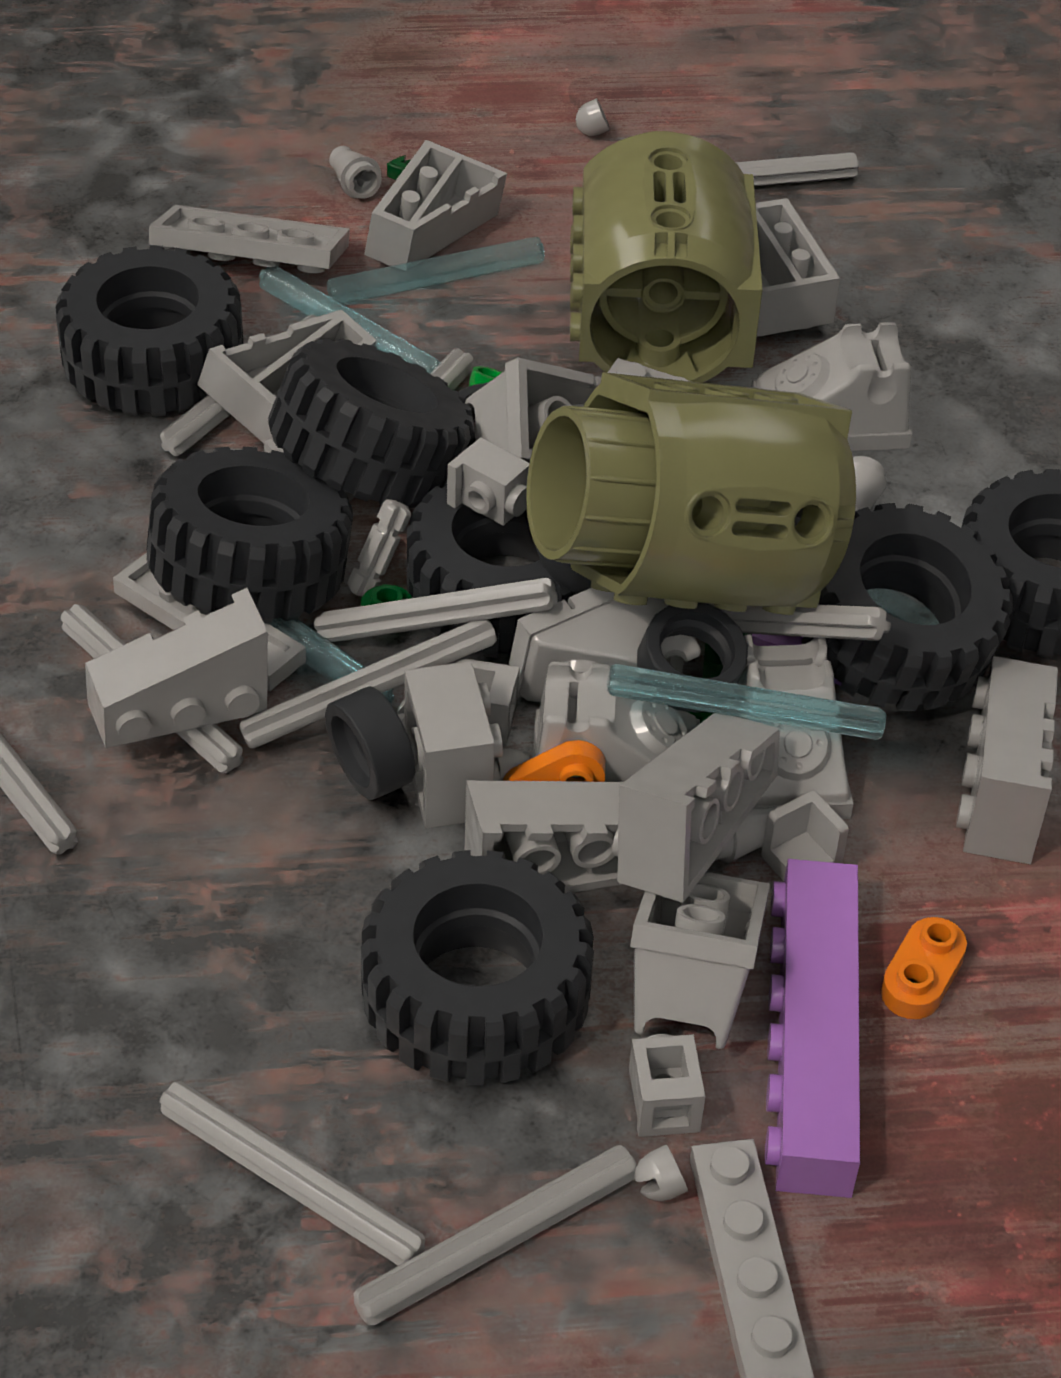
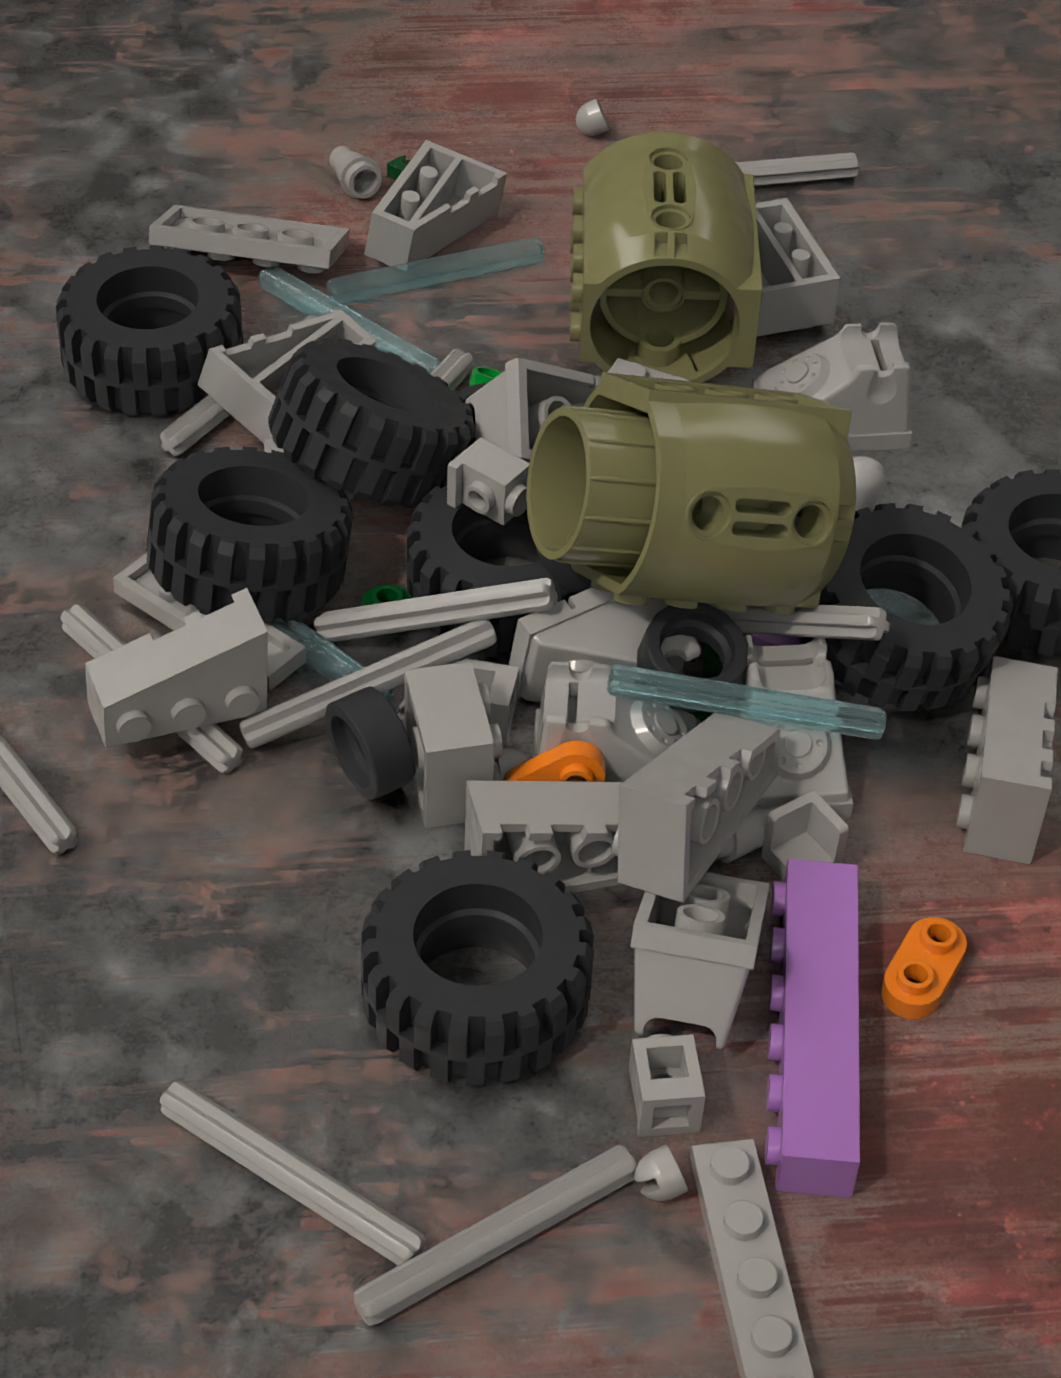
light grey axle [348,499,411,596] -> none

